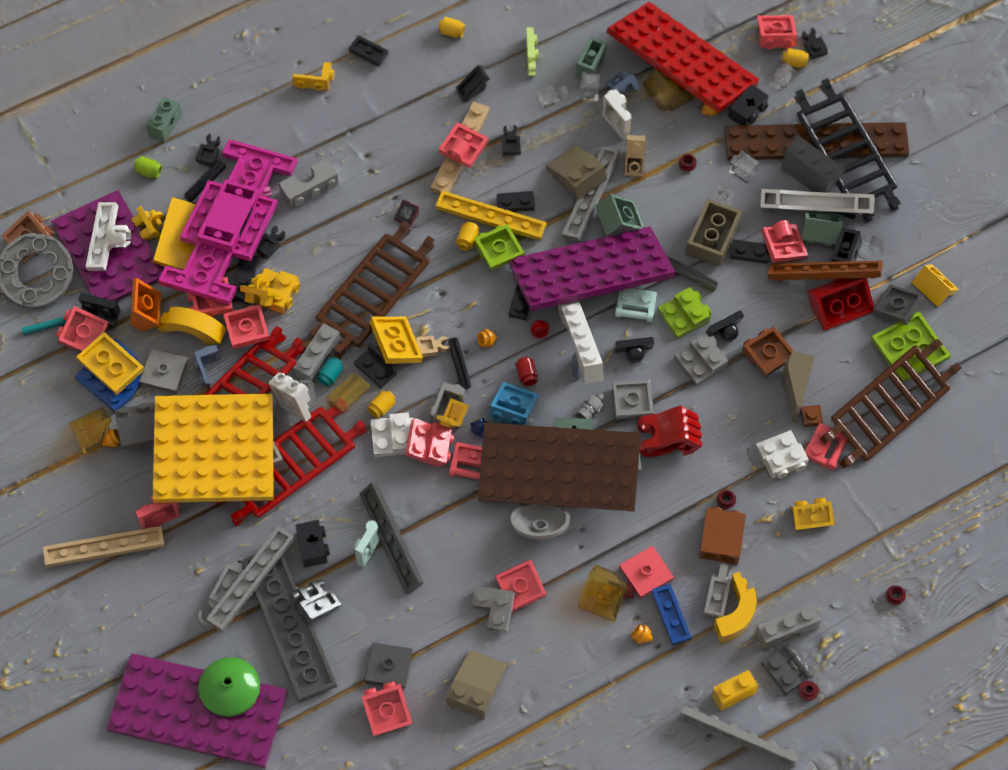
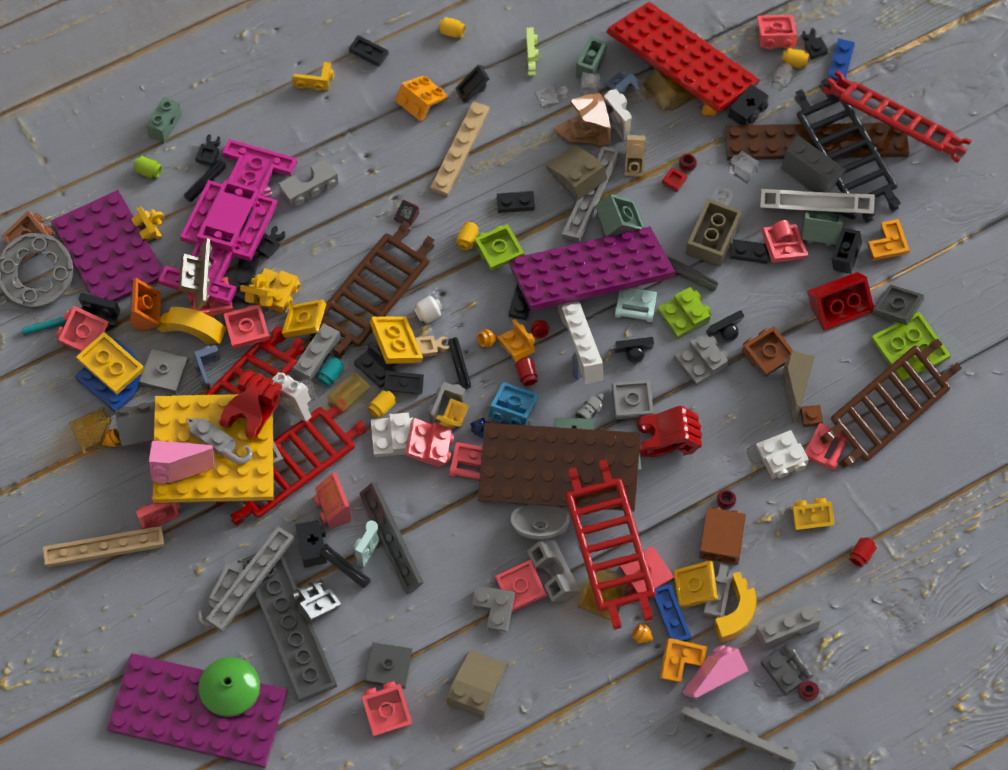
white plate [86,202,131,271] -> none
yellow tile [152,197,196,271] -> none
yellow plate [436,191,547,241] -> none
coral plate [439,122,489,169] -> none
black plate [502,125,521,156] -> none
yellow brick [712,670,758,711] -> none
dark orange plate [768,260,883,281] -> none
dark red plate [886,585,906,605] -> none
yellow panel [912,264,959,306] -> none
none -> bright pink slope [149,441,214,483]
none -> dark tan bracket [179,238,212,310]
none -> light grey plate [186,417,252,464]
none -> red piece [219,370,282,440]
none -> yellow plate [282,299,326,338]
none -> coral slope [313,472,351,529]
none -> black axle [319,545,371,588]
none -> black plate [384,371,424,395]
none -> light orange bracket [394,76,448,121]
none -> white head [414,296,443,324]
none -> light orange bracket [497,319,535,362]
none -> light grey arch [527,540,580,602]
none -> medium nougat piece [554,93,611,146]
none -> red bar [565,459,656,630]
none -> light orange plate [660,638,707,682]
none -> red plate [662,167,687,192]
none -> yellow plate [674,561,718,609]
none -> bright pink slope [682,645,749,698]
none -> red bar [822,70,972,163]
none -> blue plate [827,38,855,88]
none -> red brick [849,537,877,567]
none -> light orange plate [868,219,910,261]

